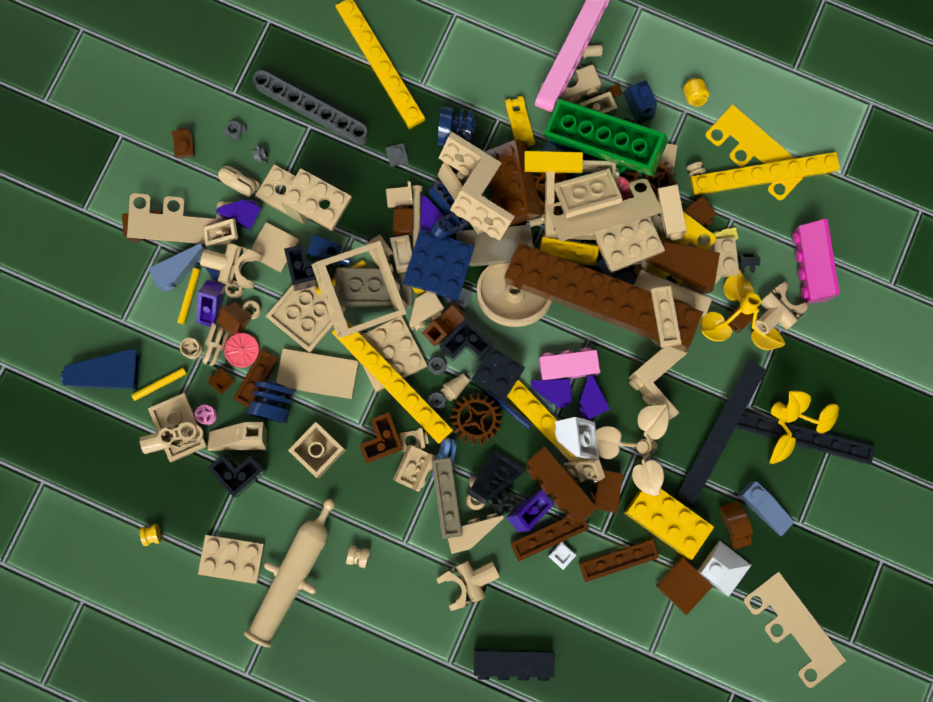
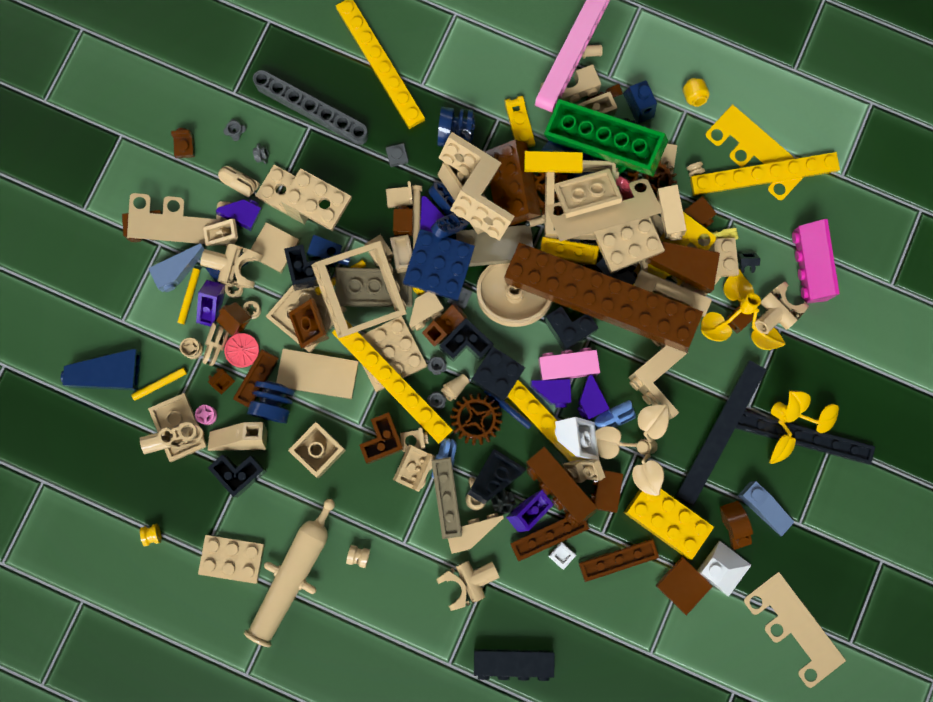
tan tile [651,285,681,348] -> none
none -> reddish brown slope [288,298,329,349]
none -> black brick [544,306,599,351]
none -> medium blue arm [595,400,636,429]

